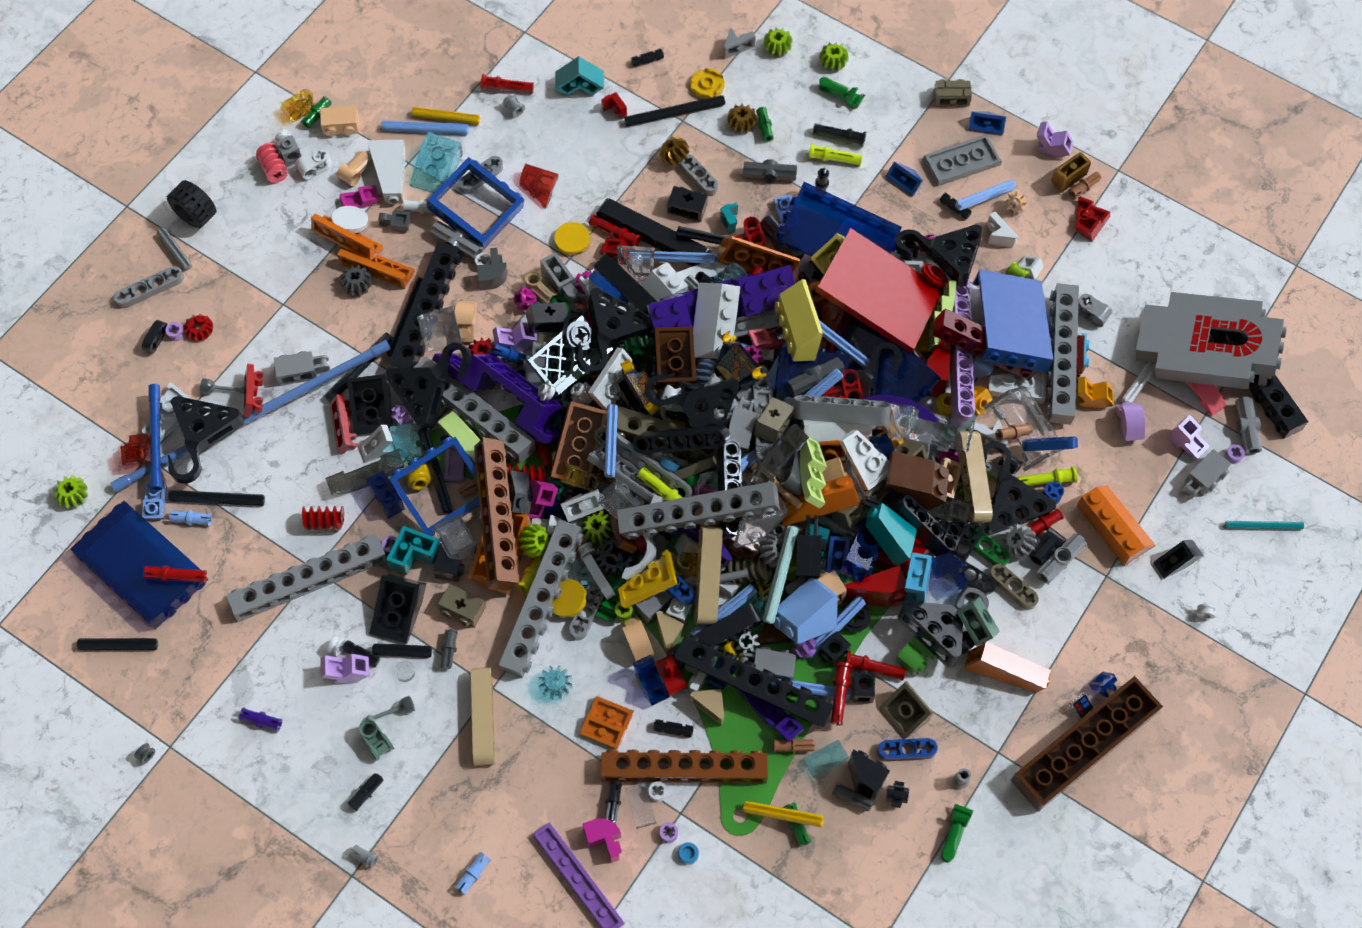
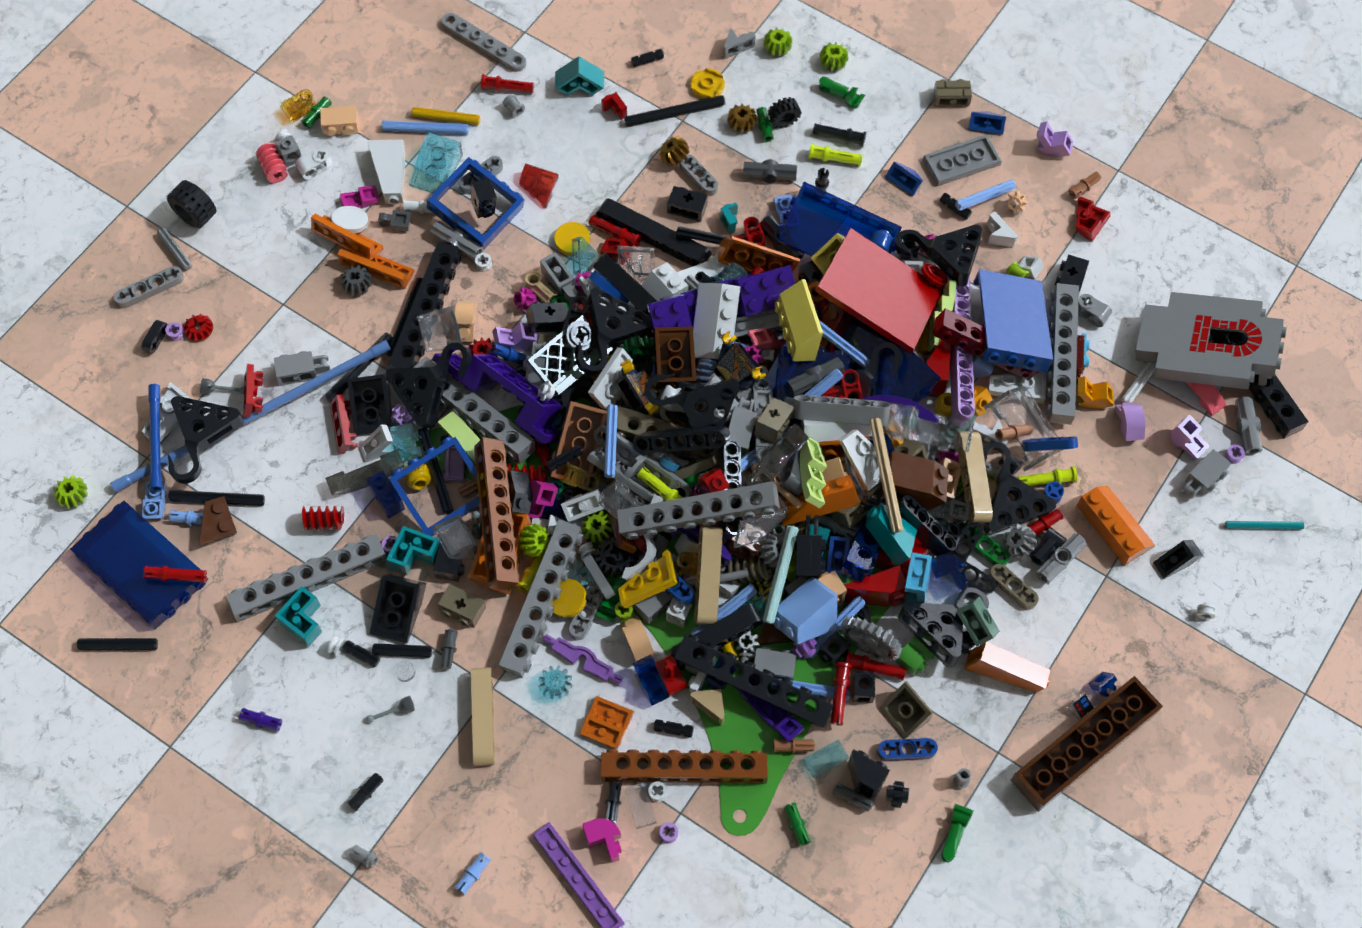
clear red brick [120,433,151,466] -> none
dark grey bush [134,743,156,764] -> none
lavender brick [320,654,369,683] -> none
light nougat piece [337,151,372,186] -> none
sand green piece [359,720,395,761] -> none
dark grey brick [477,248,508,290] -> none
white gear [570,382,593,405] -> none
light blue axle [629,251,717,263] -> none
tan slope [656,611,684,655] -> none
dark azure tile [678,842,699,865] -> none
yellow axle [743,801,824,827] -> none
pearl gold brick [1051,152,1091,192] -> none
none -> reddish brown wing [199,496,237,545]
none -> teal brick [275,586,322,647]
none -> light grey plate [442,13,526,72]
none -> black brick [470,178,497,218]
none -> hinge [471,511,482,539]
none -> medium lavender piece [542,634,623,685]
none -> black axle [546,445,583,471]
none -> clear light blue slope [572,237,600,276]
none -> light grey tile [624,455,646,479]
none -> red bracket [697,468,729,493]
none -> black tyre [767,97,802,129]
none -> light grey gear [839,616,903,661]
none -> blue head [869,229,894,253]
none -> tan axle [870,418,903,533]
none -> black brick [1054,254,1089,293]

